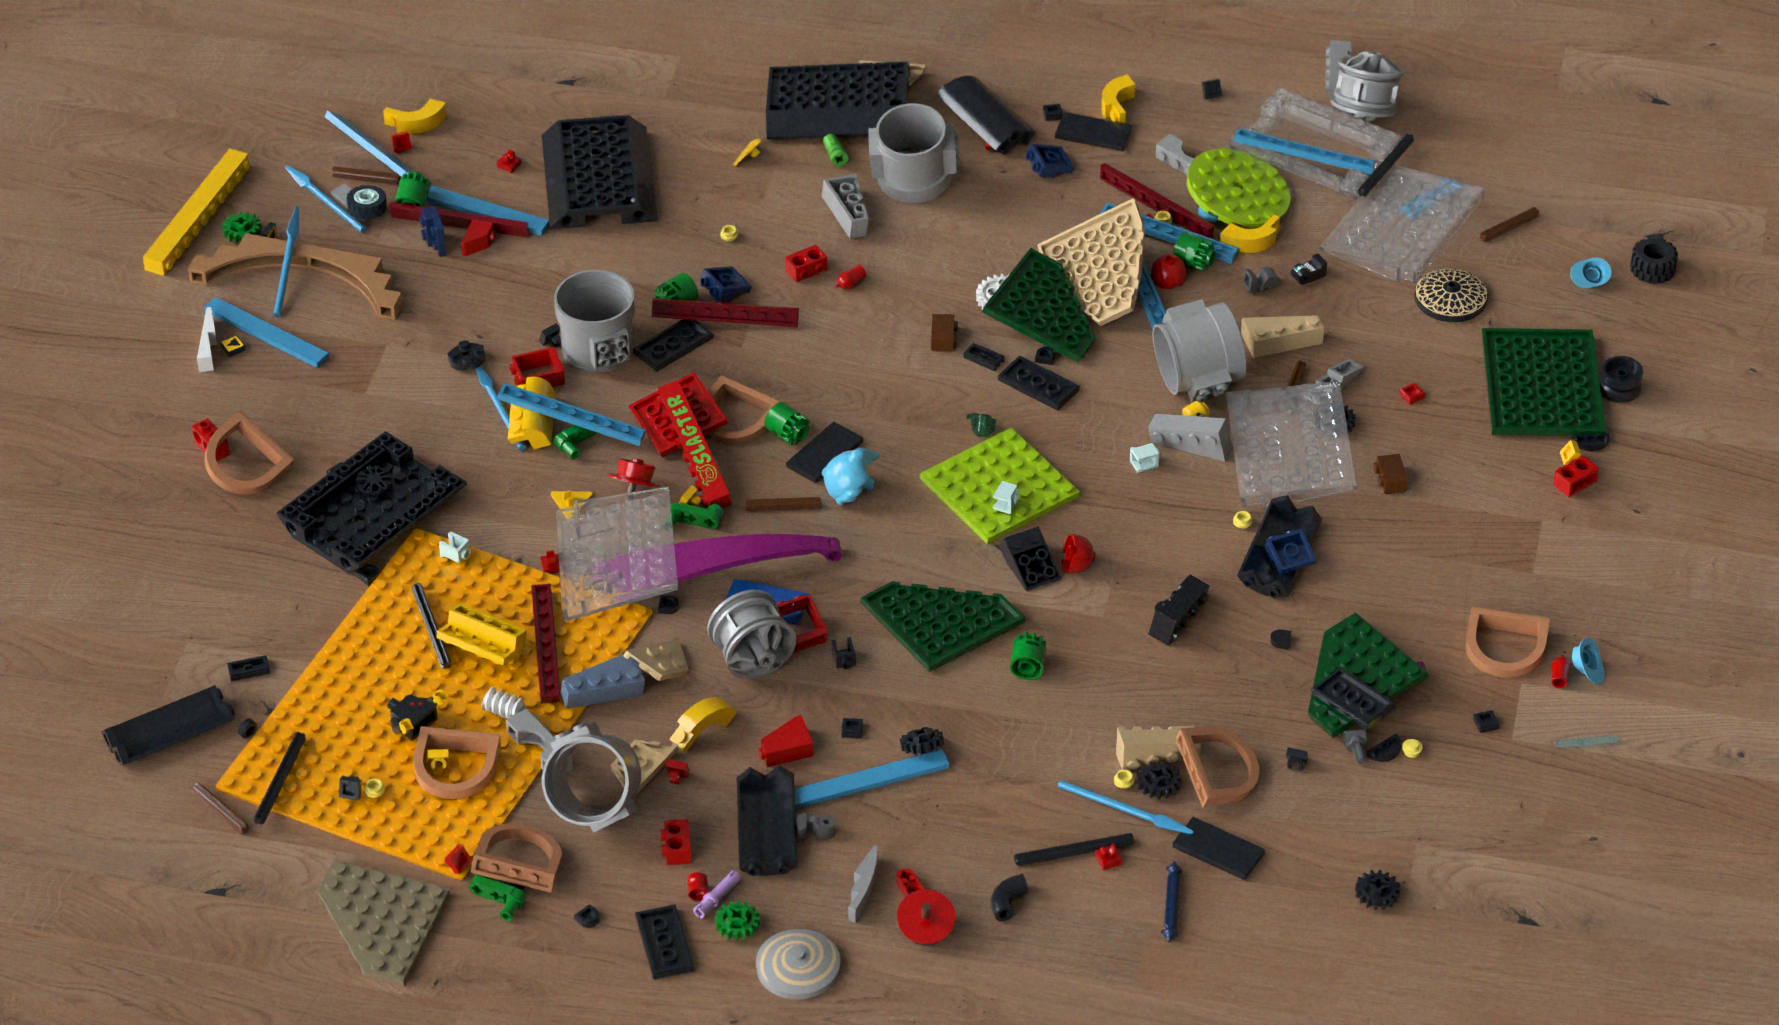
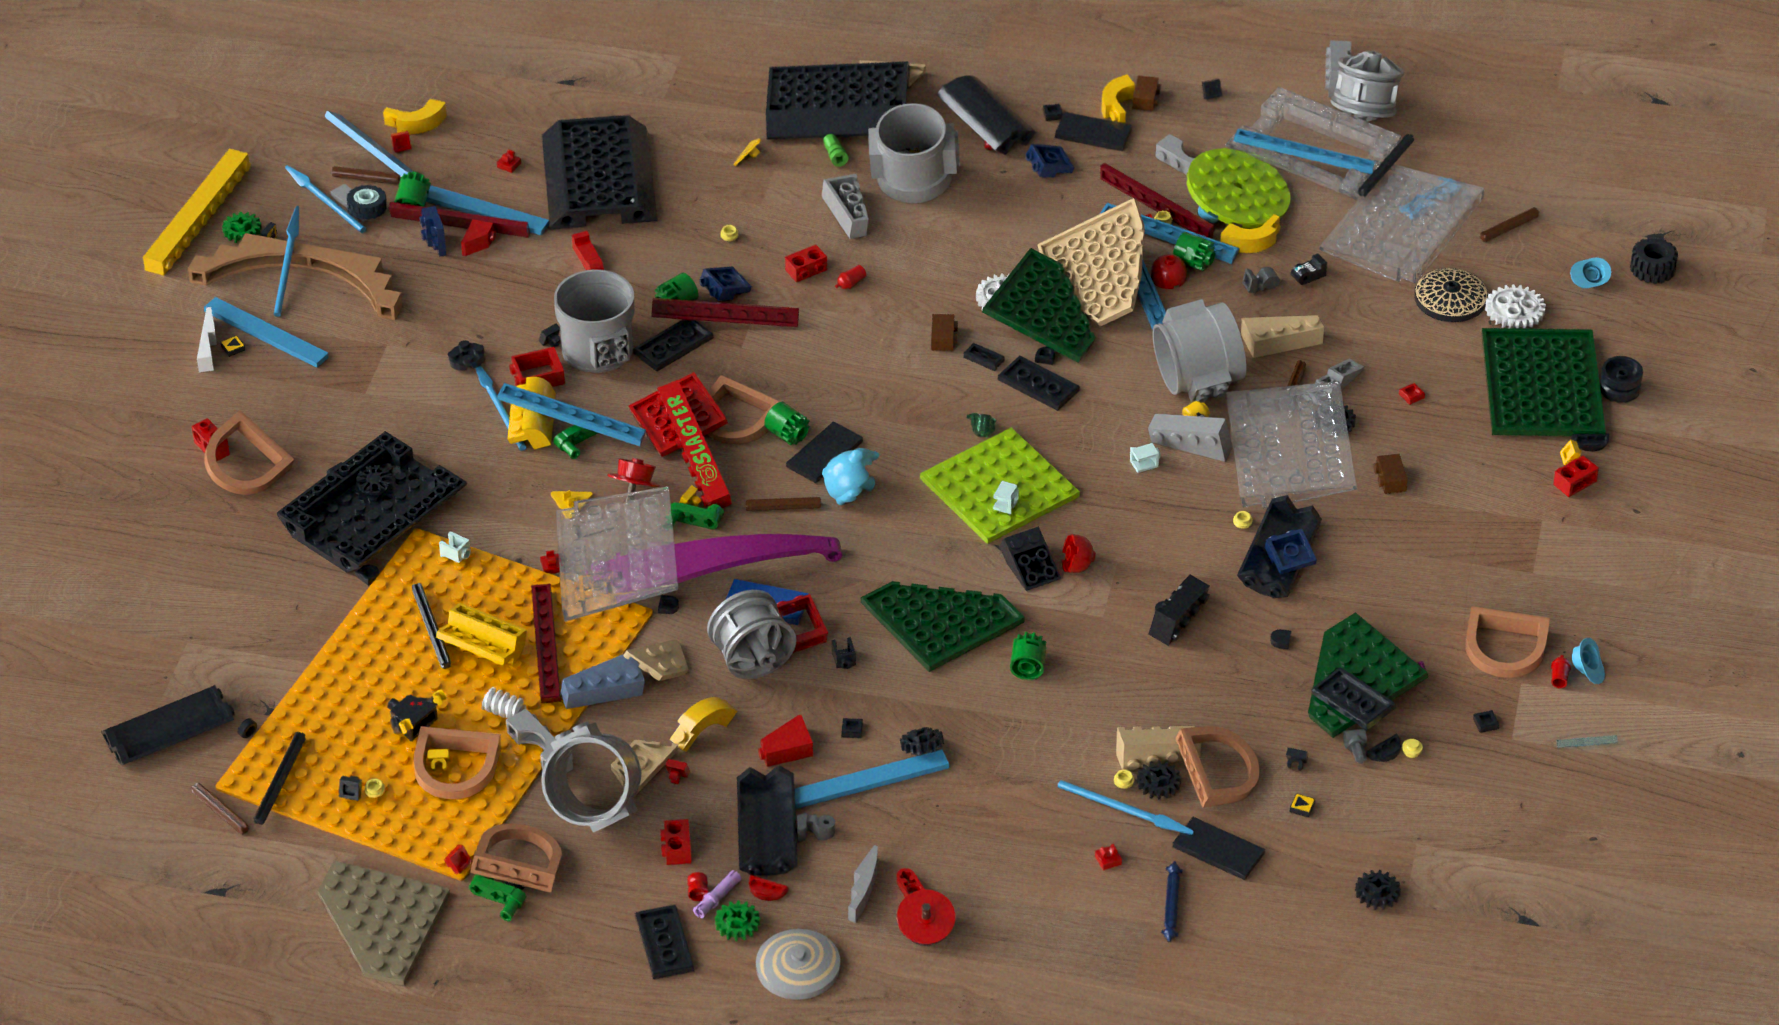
black tile [227,655,270,681] -> none
black tile [574,904,600,928] -> none
black cylinder [990,874,1028,921] -> none
black axle [1014,833,1134,866] -> none
none -> red leg [572,231,604,270]
none -> red tile [749,875,789,901]
none -> reddish brown brick [1132,75,1161,112]
none -> tile [1289,793,1316,817]
none -> white gear [1485,284,1546,329]

